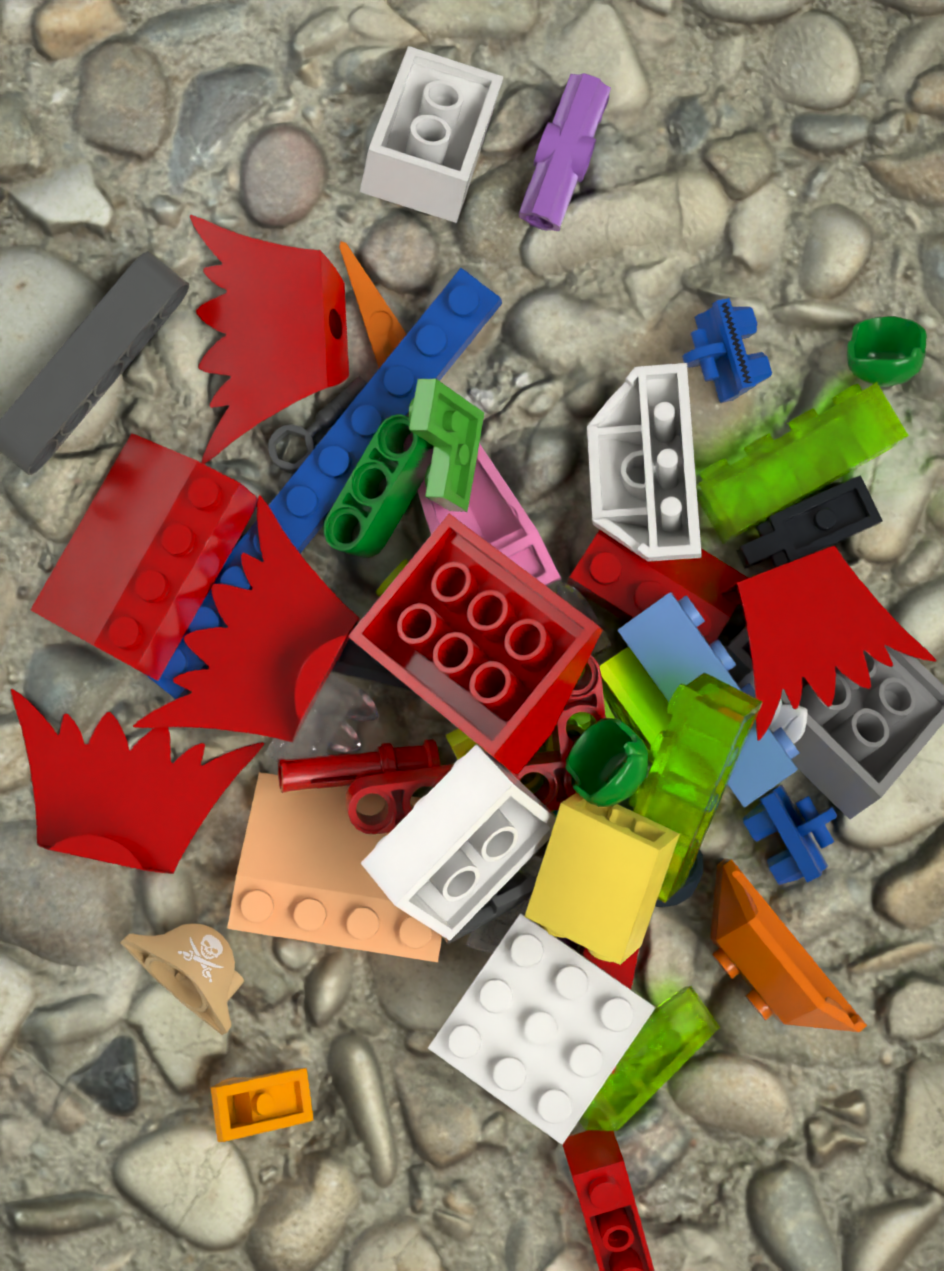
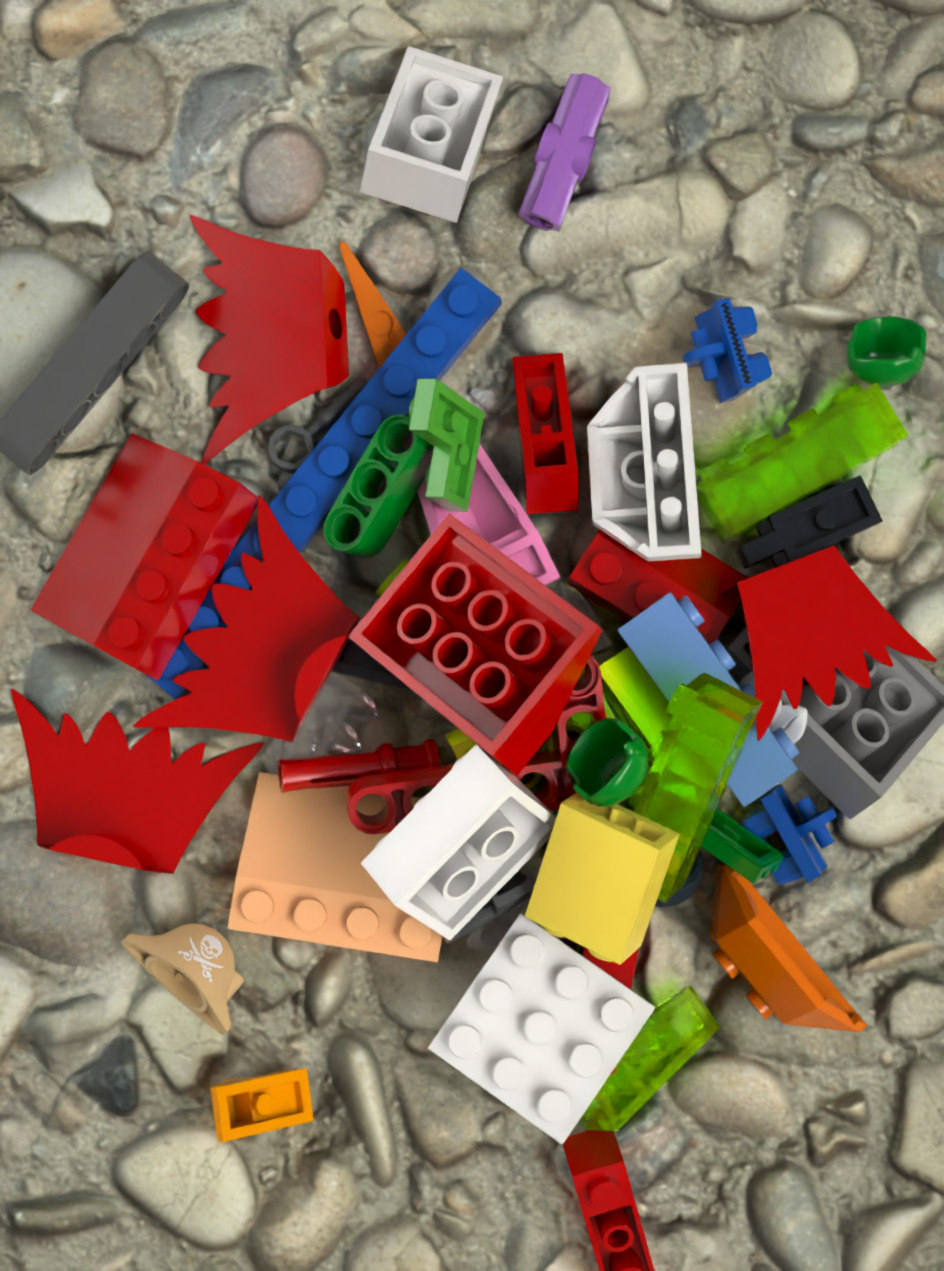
none -> red slope [512,353,578,514]
none -> green tile [669,798,784,884]

